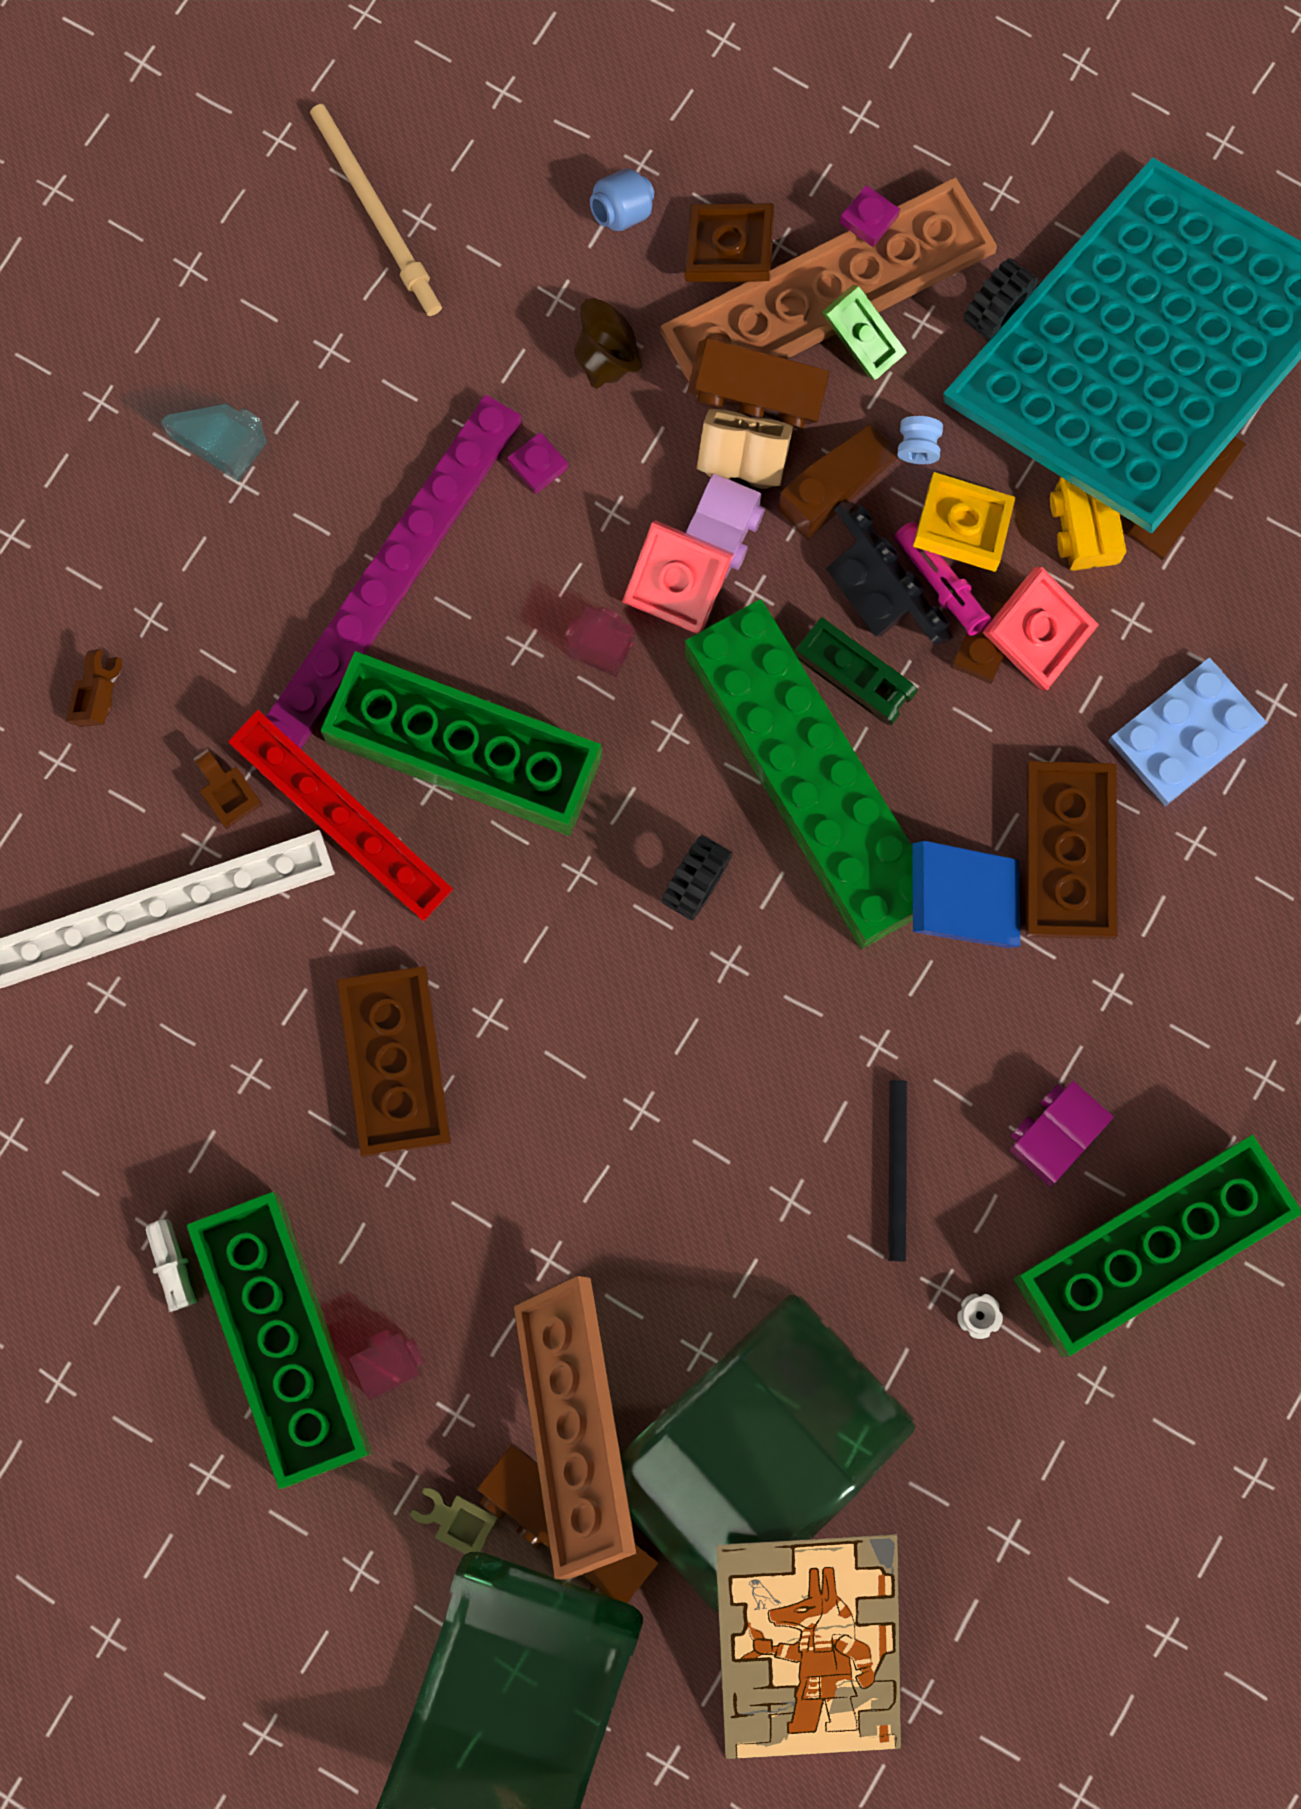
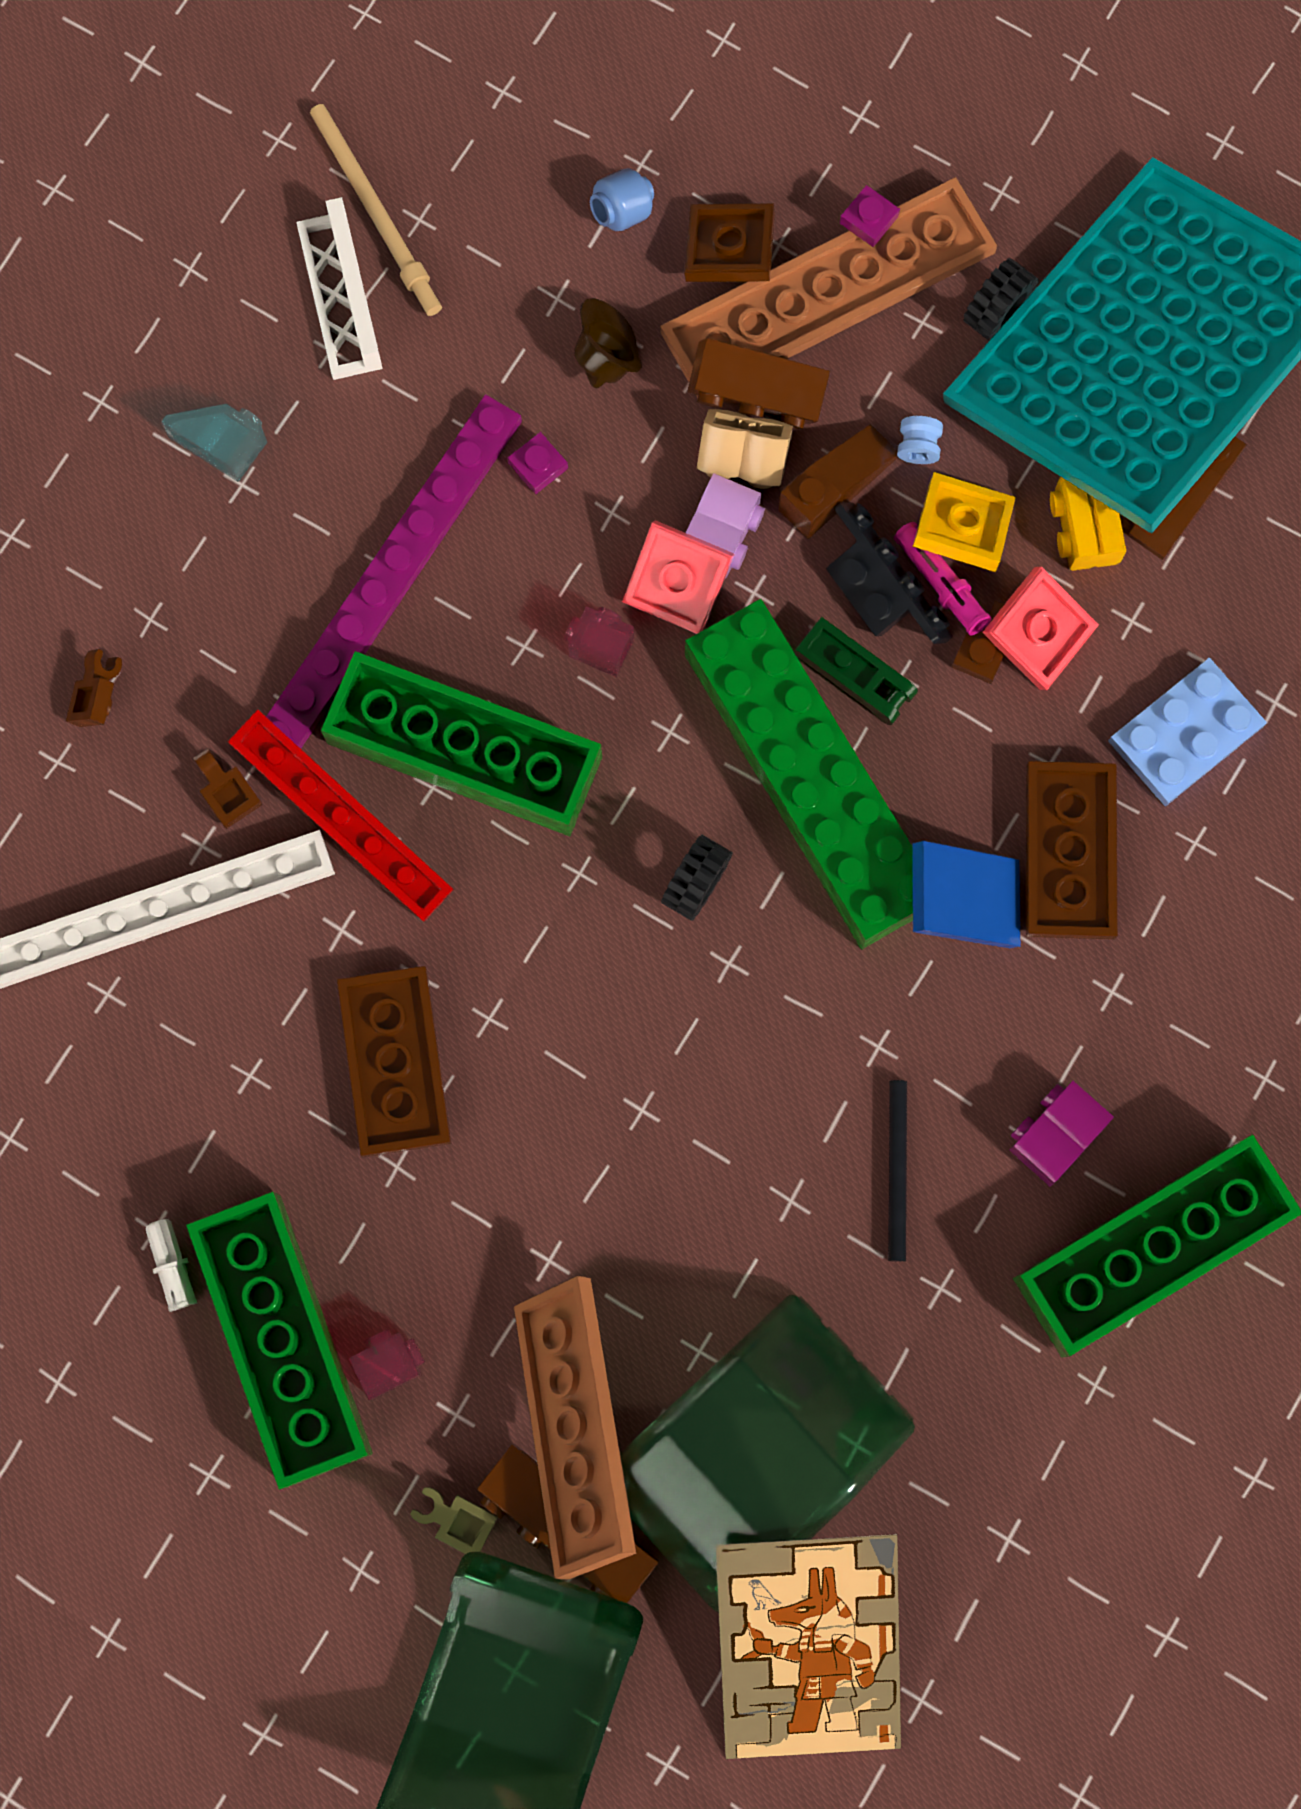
plate [821,284,907,380] -> none
white plate [957,1294,1003,1339] -> none
none -> white fence [296,197,383,380]

